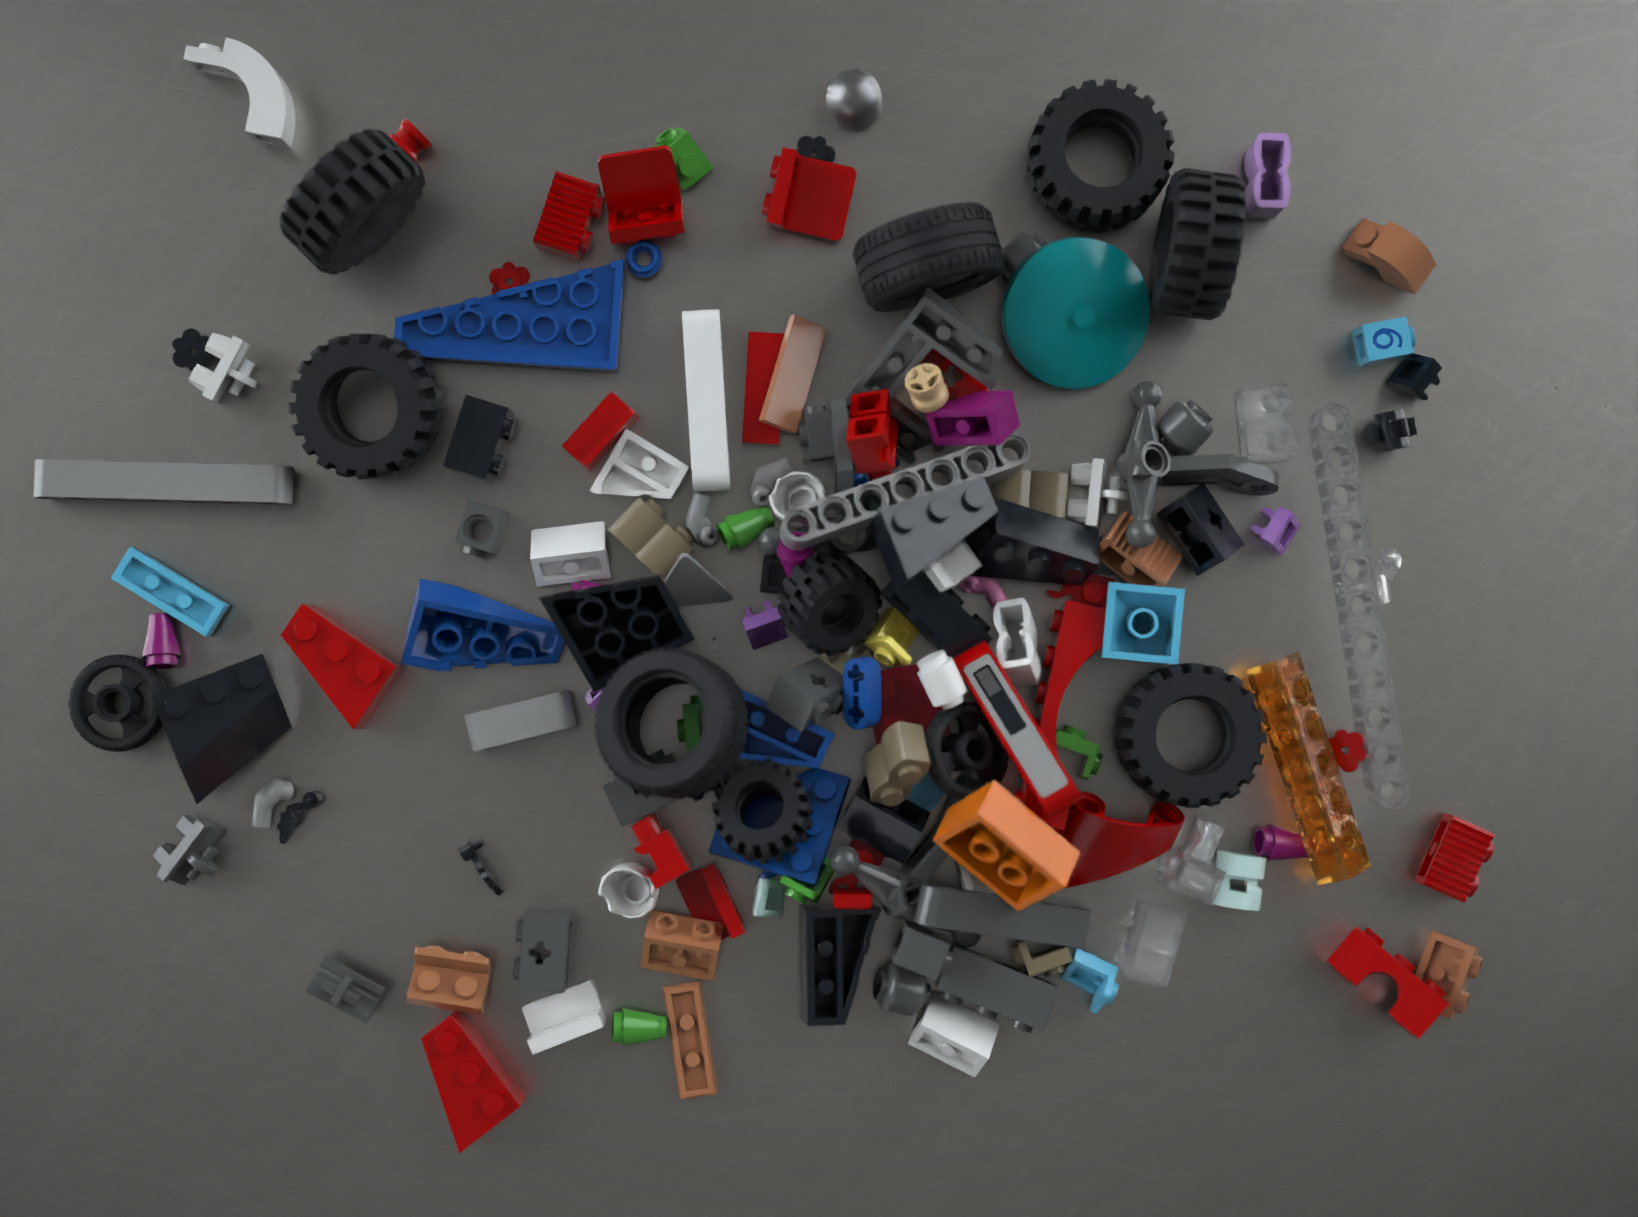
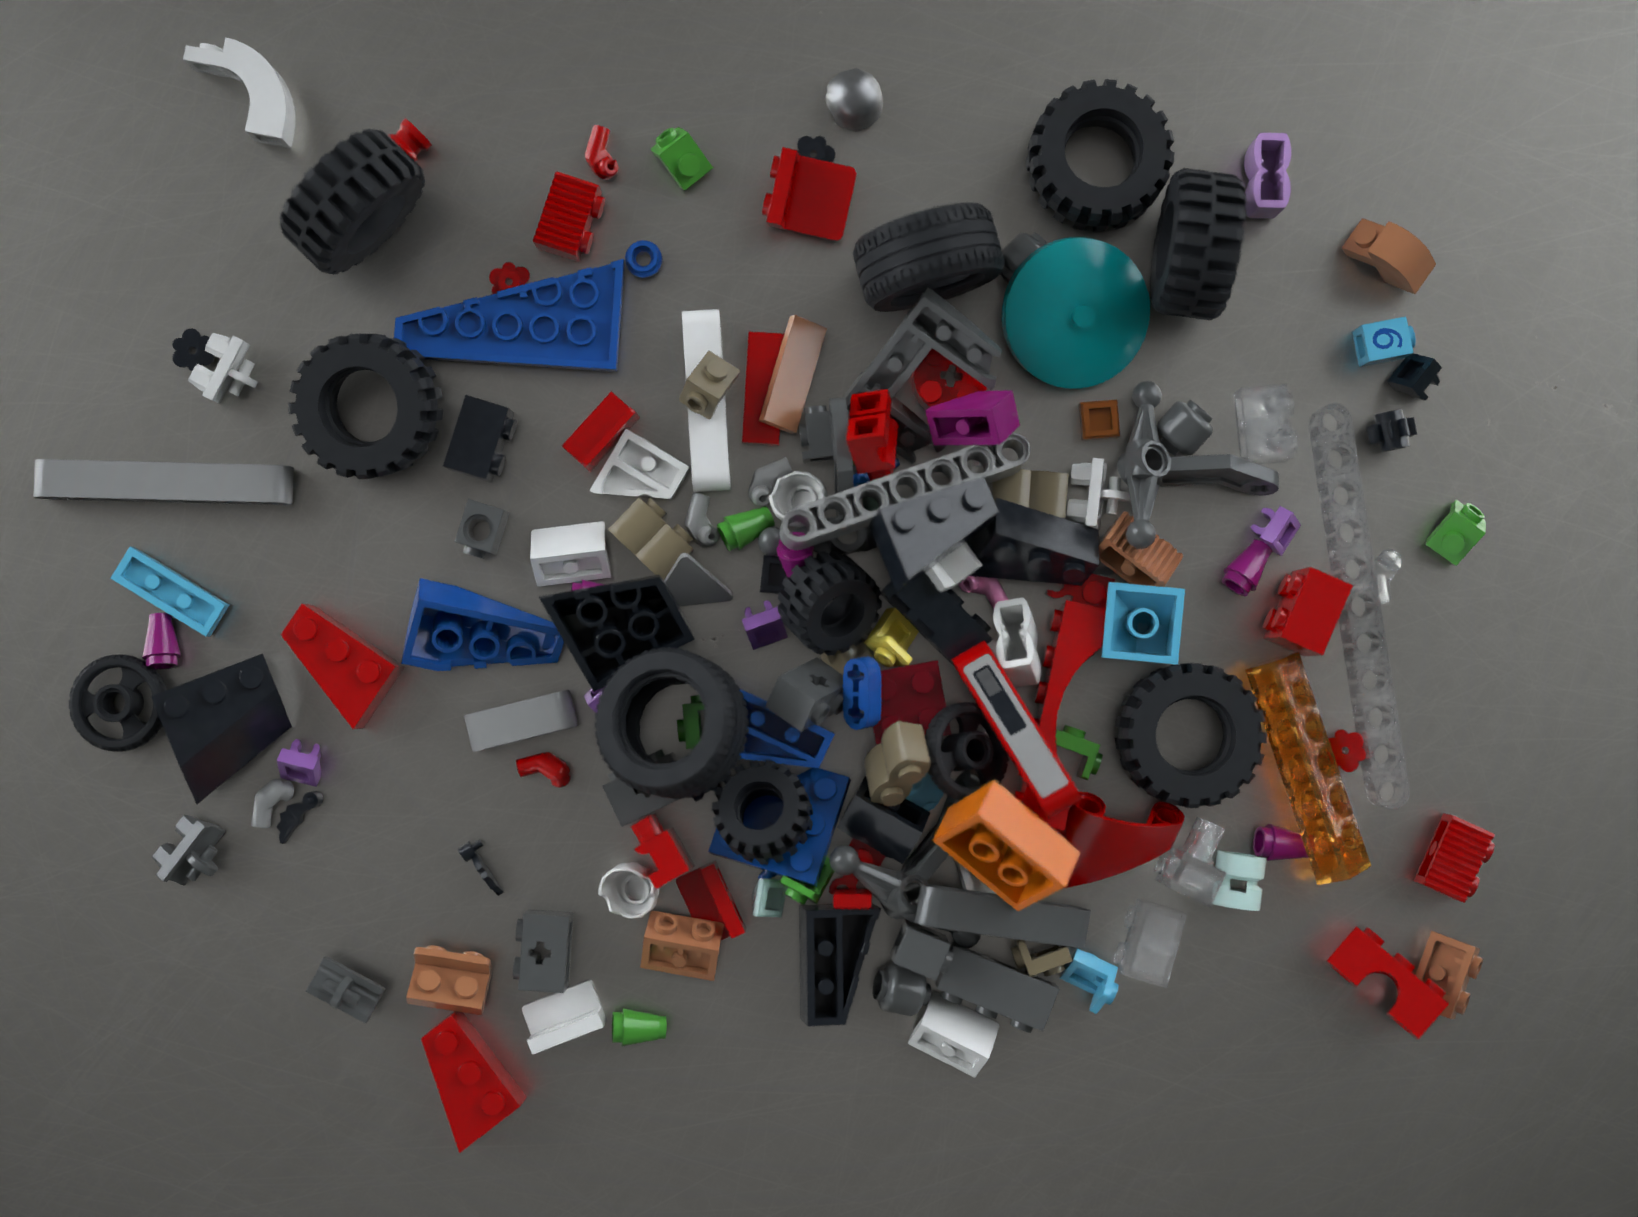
red bracket [598,145,685,244] -> none
nougat tile [663,980,718,1100] -> none
tan wheel [905,363,949,413] -> none
white brick [917,650,968,710] -> none
black brick [1156,482,1245,576] -> none
none -> medium lavender tile [277,739,322,787]
none -> red arm [516,752,571,788]
none -> red arm [585,125,619,180]
none -> dark tan bracket [679,351,741,419]
none -> dark orange tile [1079,400,1120,441]
none -> magenta cone [1222,539,1273,596]
none -> red brick [1263,567,1353,657]
none -> bright green bracket [1426,500,1486,566]

